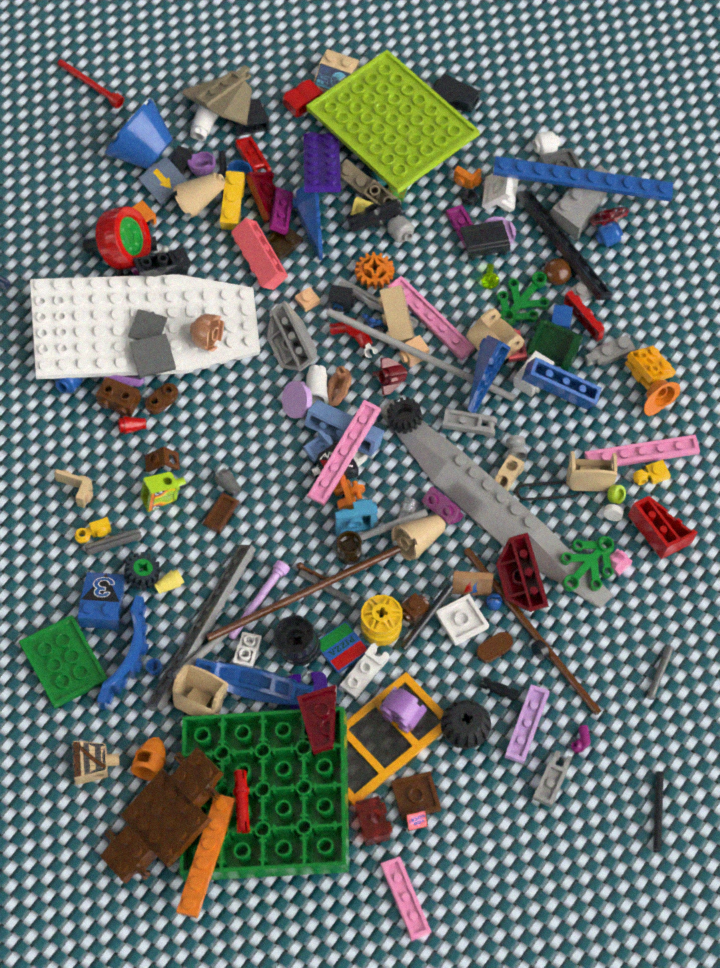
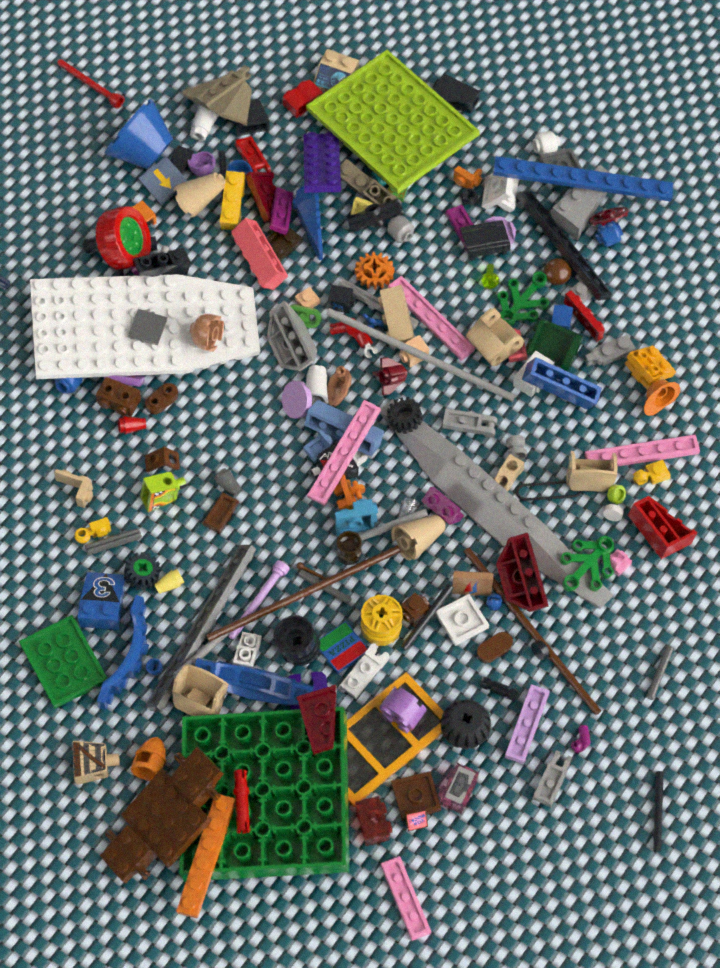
dark grey tile [129,333,176,378] -> none
blue wedge [468,335,511,413] -> none
none -> bright green plate [290,304,322,328]
none -> brick [438,763,480,814]

